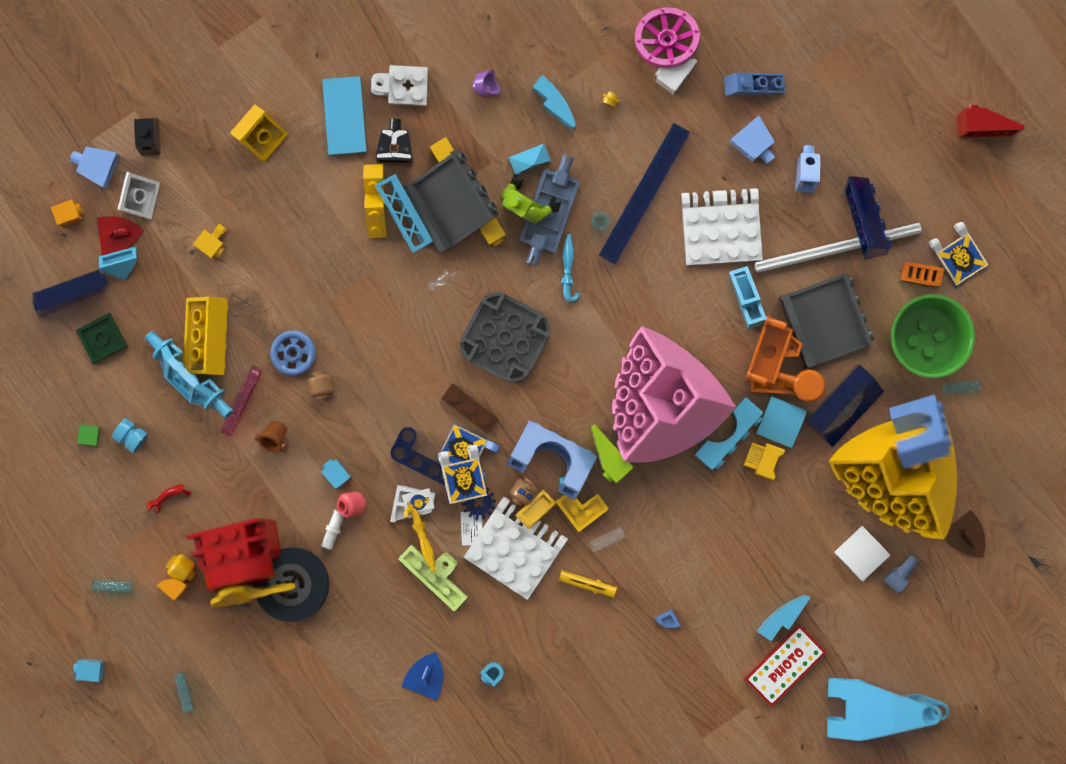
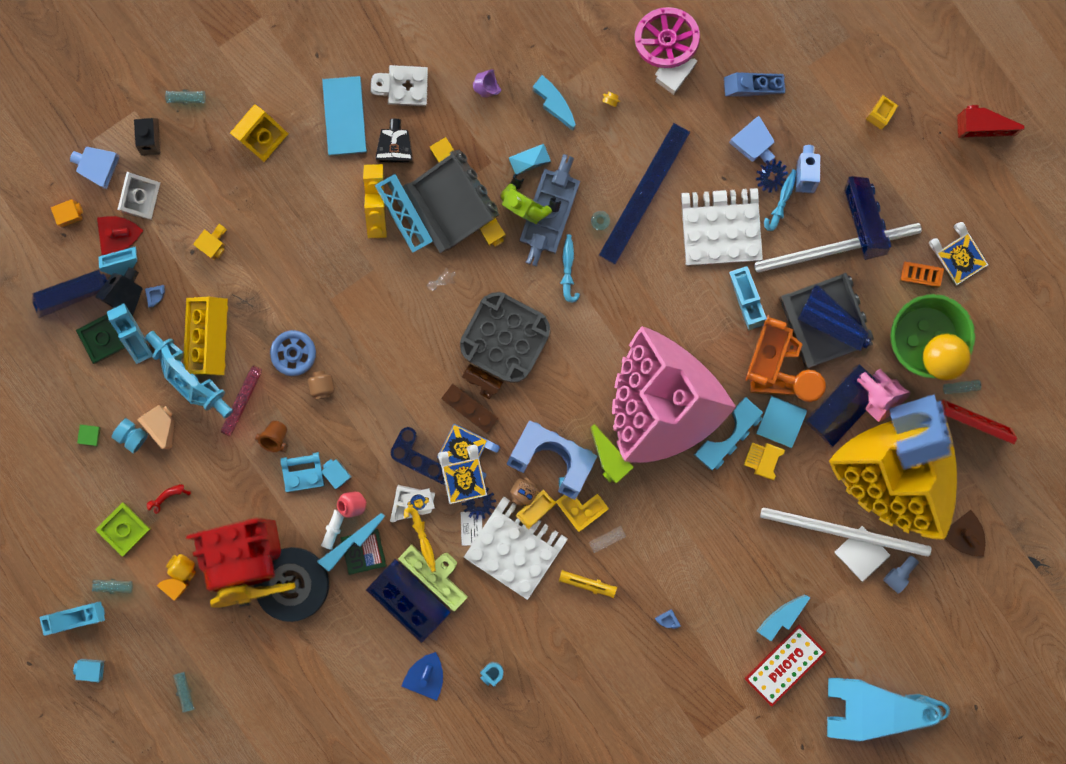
none -> medium azure arch [39,601,105,636]
none -> black torso [95,267,143,316]
none -> lime tile [95,502,151,557]
none -> medium azure slope [107,303,153,364]
none -> light nougat slope [137,405,175,450]
none -> medium blue tile [145,285,165,308]
none -> clear light blue pin [165,89,206,105]
none -> medium azure plate [281,452,324,492]
none -> medium azure slope [317,513,385,571]
none -> tile [340,529,387,575]
none -> clear blue slope [366,559,451,643]
none -> reddish brown hinge [462,364,503,399]
none -> clear blue gear [756,159,788,193]
none -> white axle [760,508,932,557]
none -> medium azure piece [764,169,797,231]
none -> clear blue slope [798,285,871,351]
none -> bright pink piece [857,368,911,422]
none -> yellow slope [866,95,898,130]
none -> yellow piece [923,334,971,380]
none -> red tile [941,399,1017,445]

